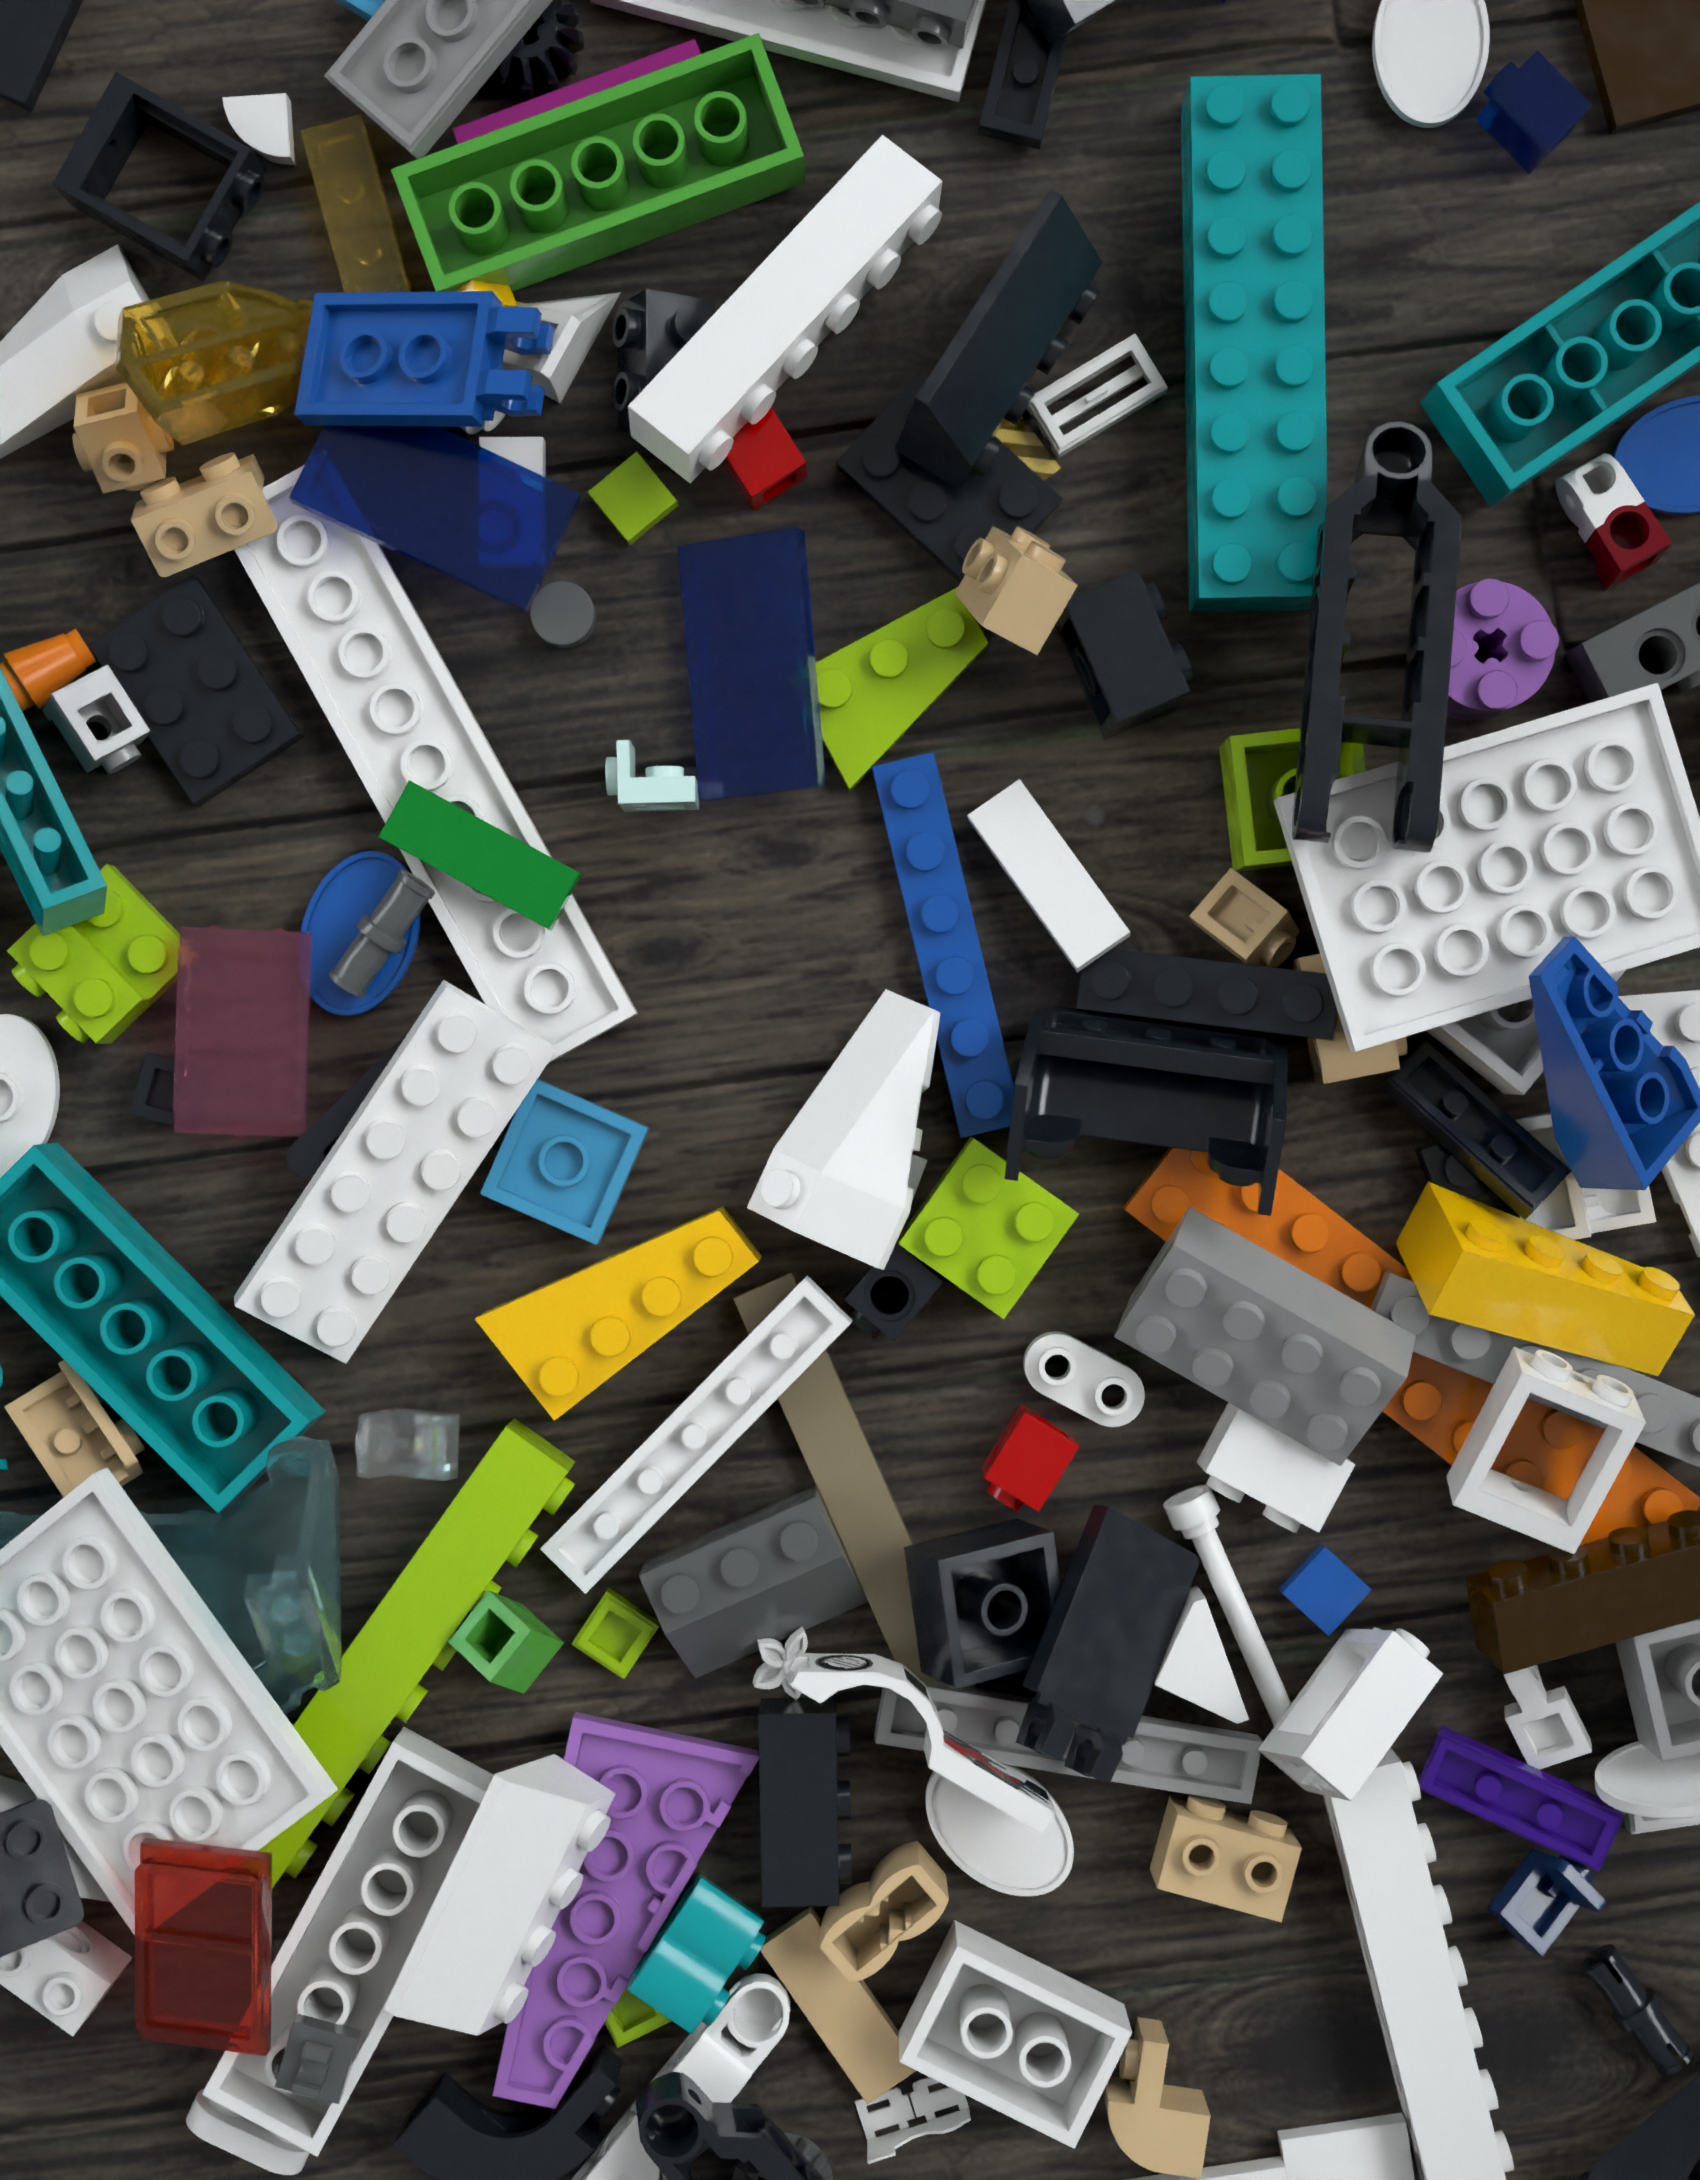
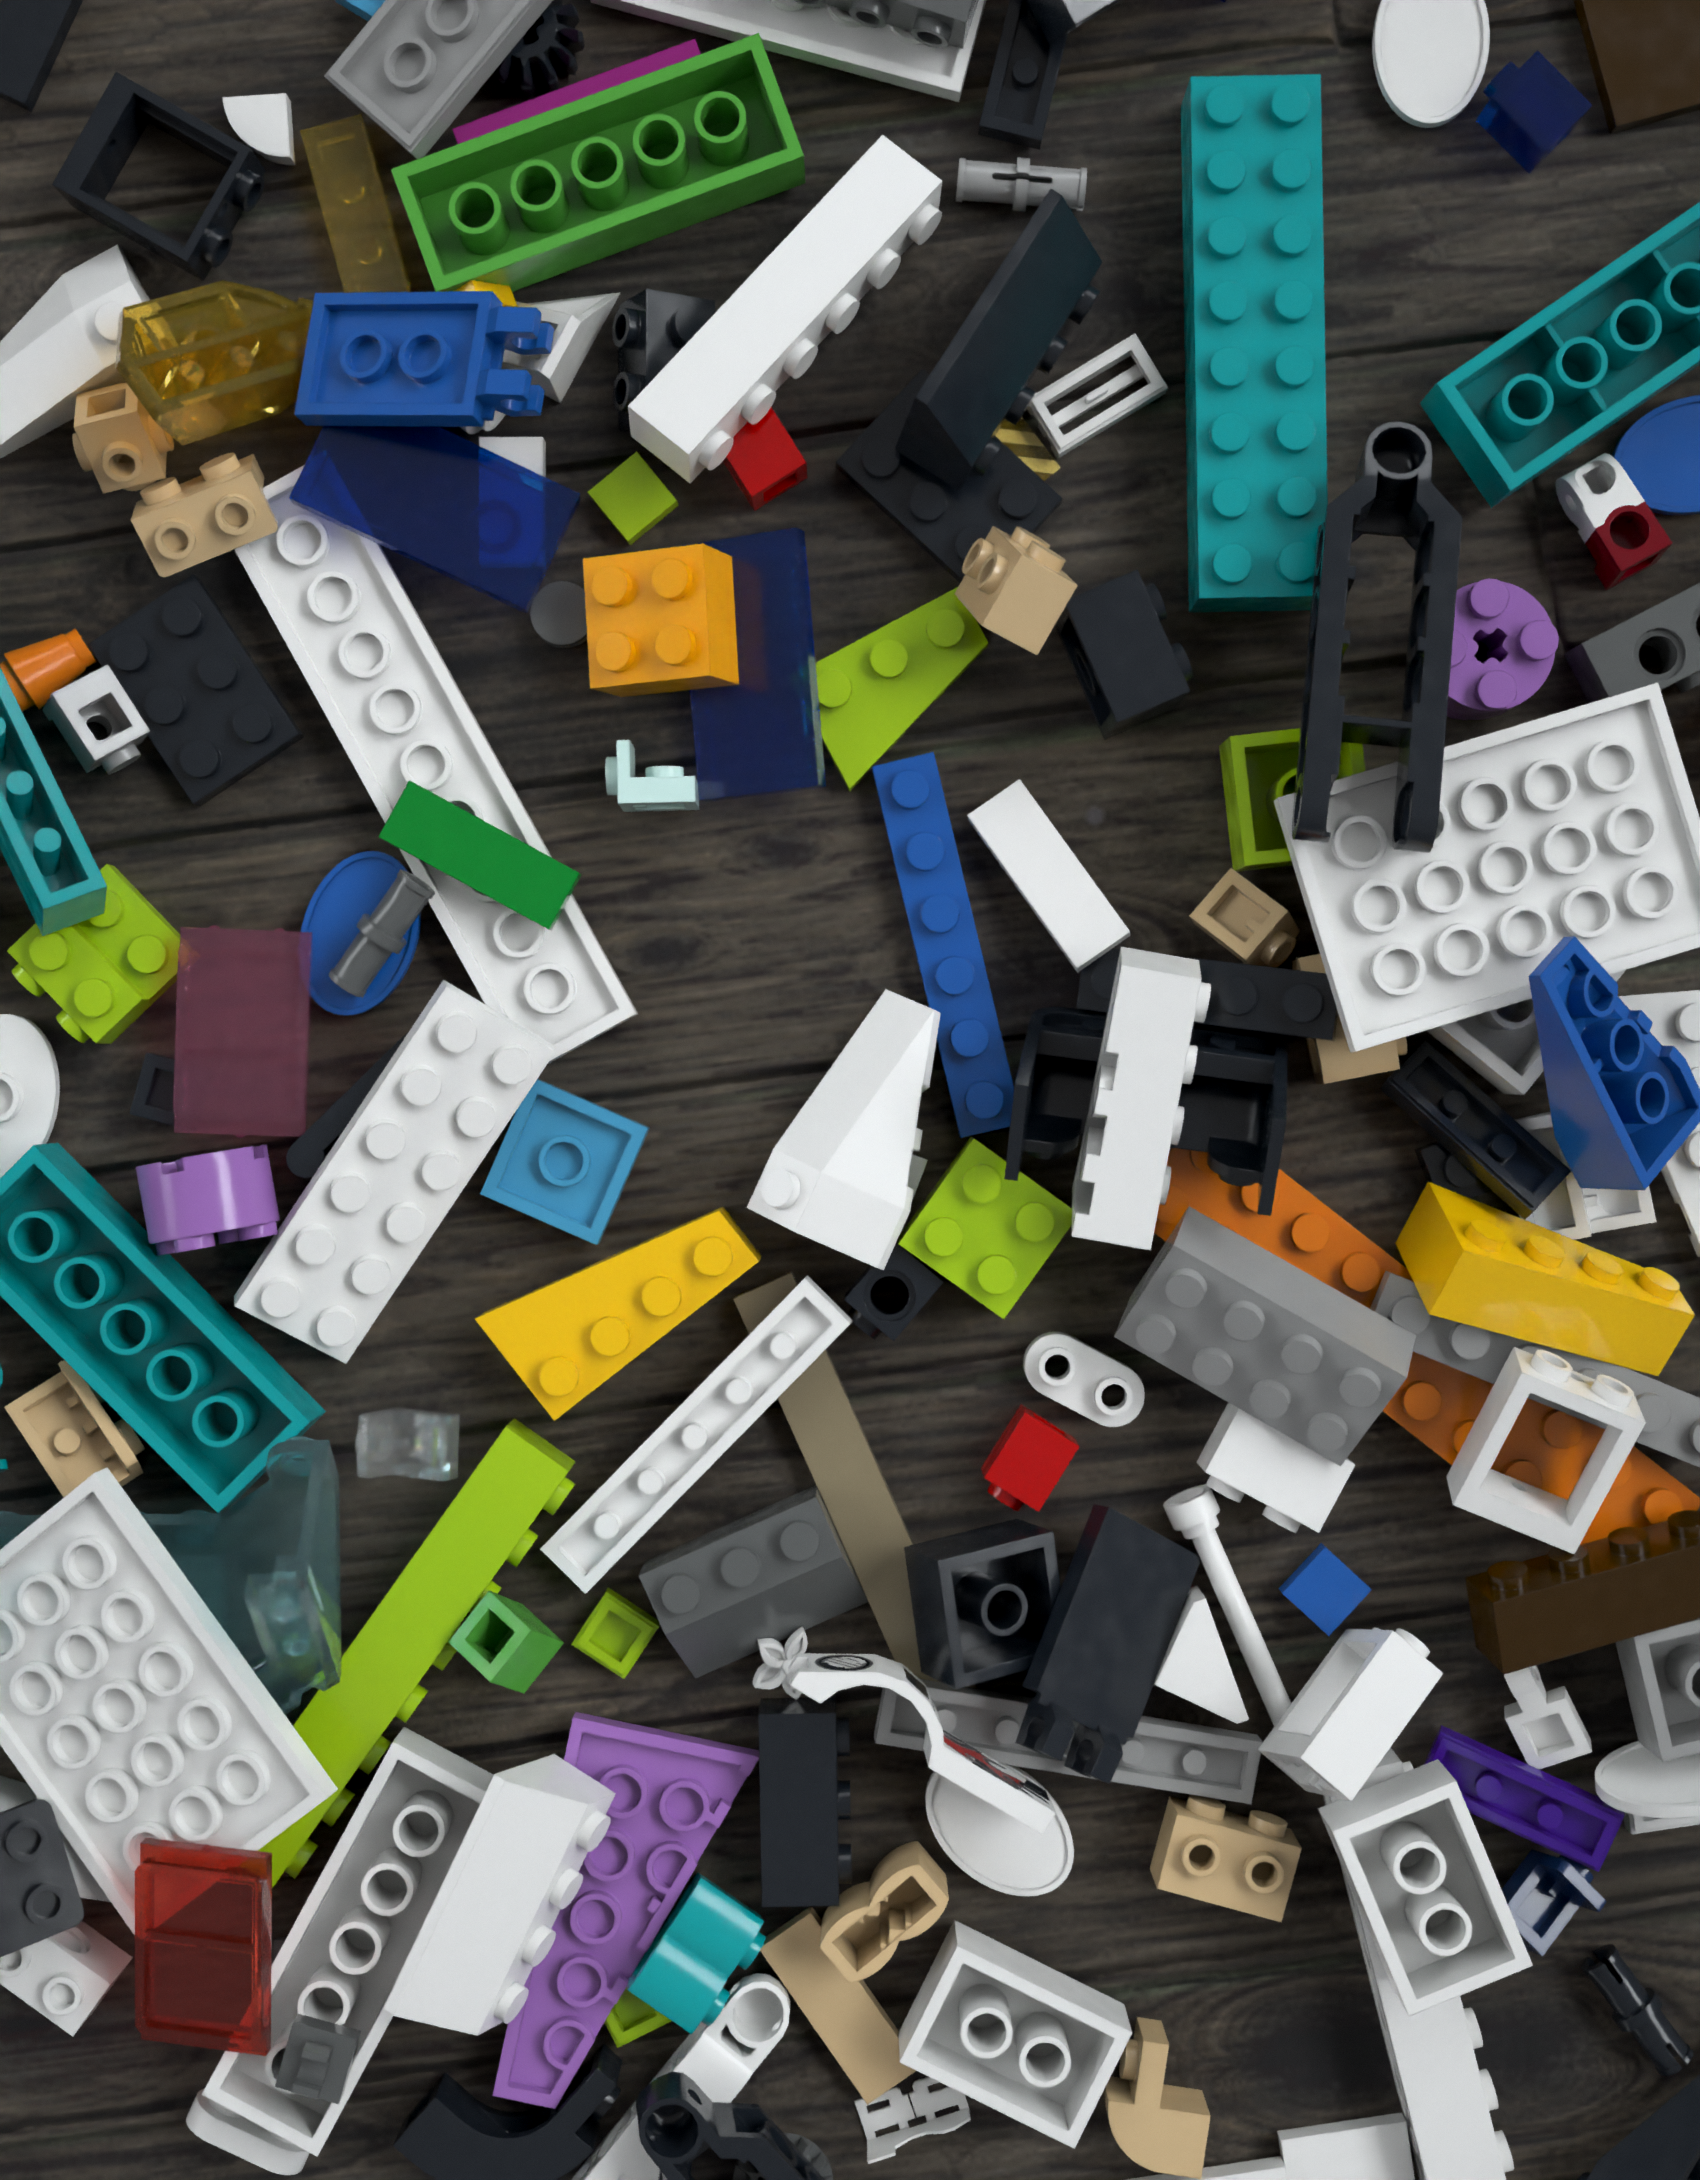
none -> medium lavender brick [136,1144,280,1256]
none -> light orange brick [583,543,739,697]
none -> light grey pin [956,157,1087,212]
none -> white wedge [1071,947,1211,1251]
none -> white brick [1318,1759,1533,2017]

